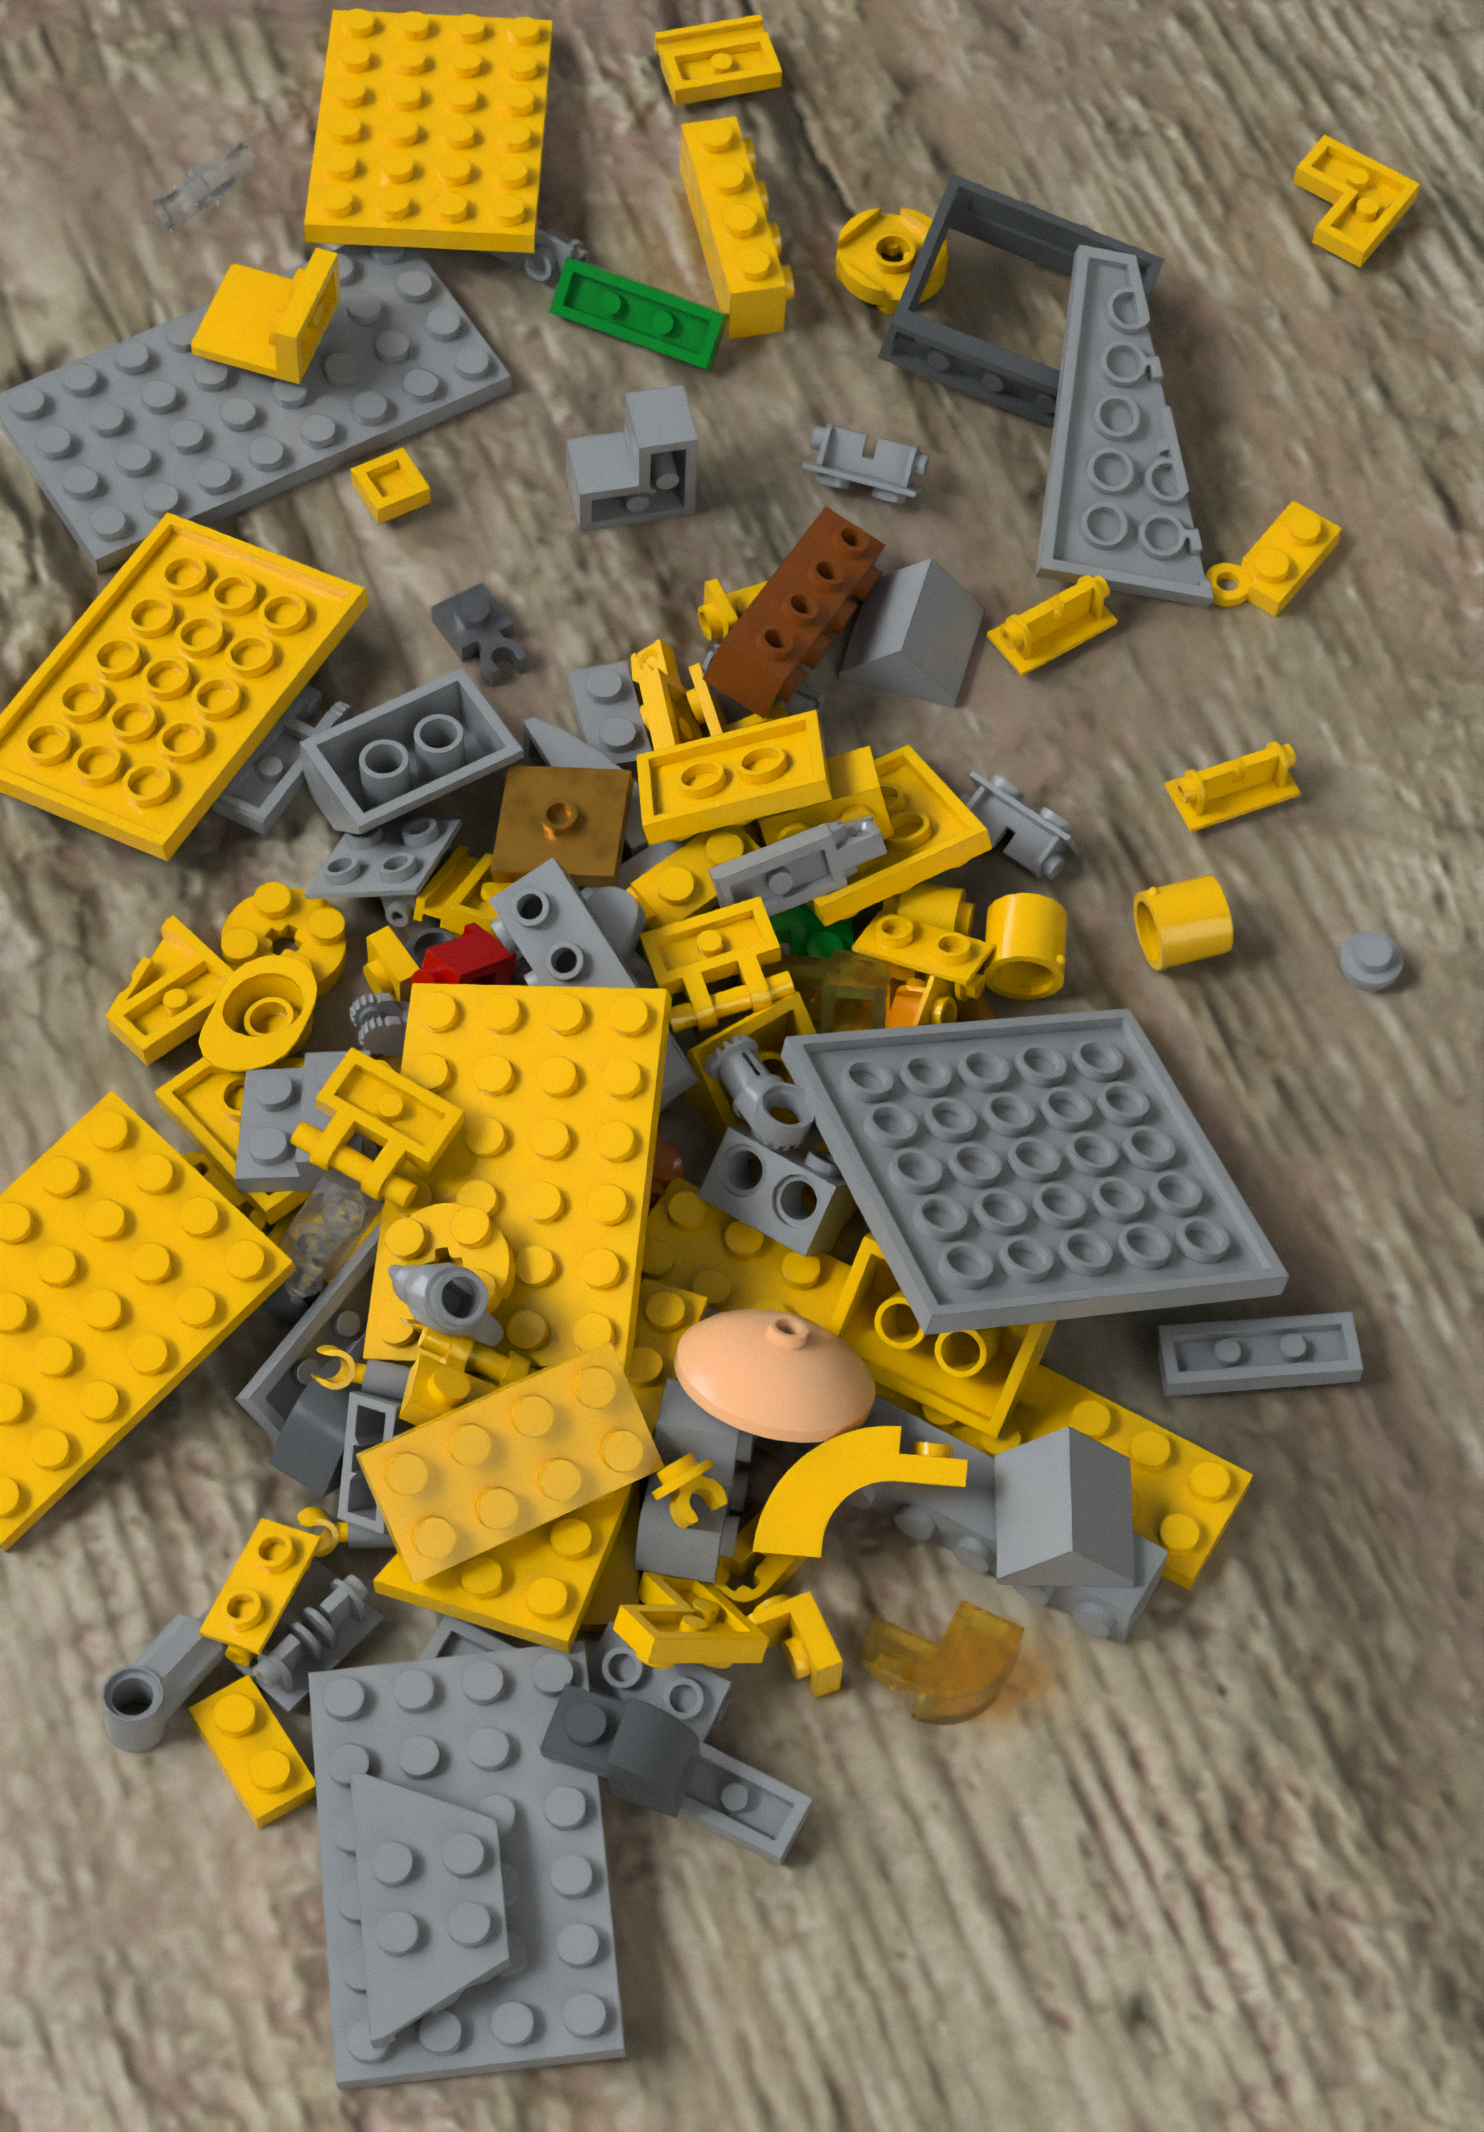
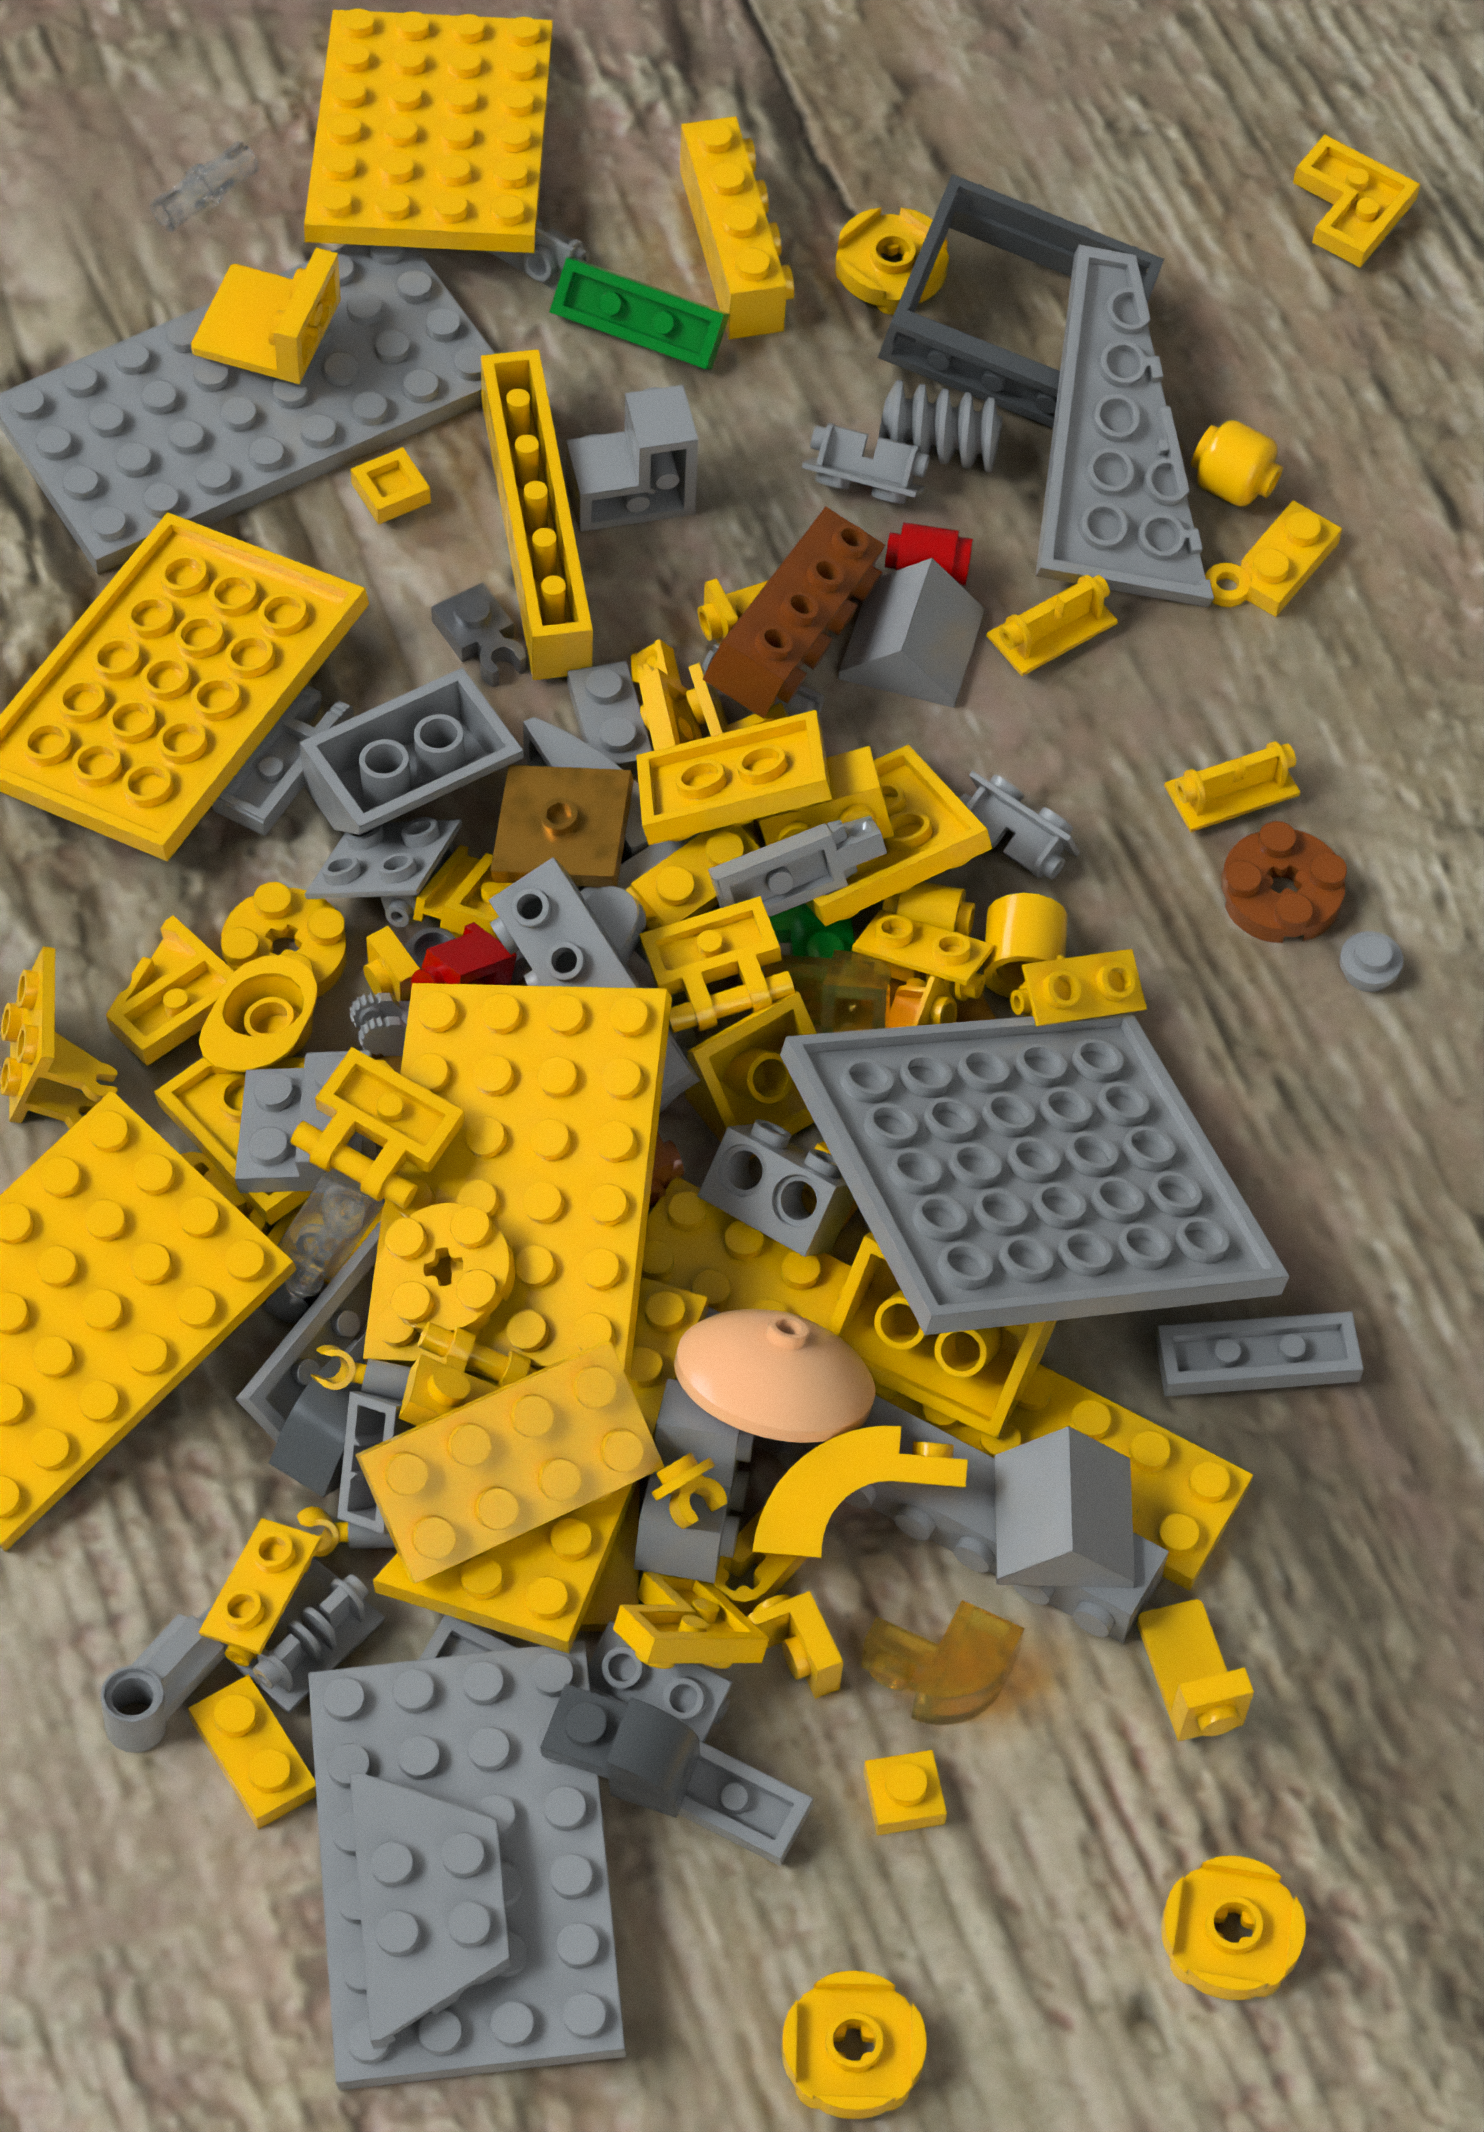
light grey animal [388,1263,504,1346] -> none
yellow plate [654,14,782,106] -> none
light grey connector [704,1034,815,1151] -> none
yellow piece [1133,874,1233,971] -> none
none -> yellow plate [0,946,118,1129]
none -> yellow brick [481,349,593,680]
none -> yellow plate [781,1971,927,2119]
none -> yellow plate [863,1750,947,1836]
none -> light grey piece [878,379,1003,473]
none -> red brick [885,522,973,586]
none -> yellow hinge [1010,949,1147,1027]
none -> yellow bracket [1137,1599,1254,1742]
none -> yellow plate [1161,1855,1306,2000]
none -> yellow head [1191,420,1283,507]
none -> dark orange plate [1221,821,1347,943]

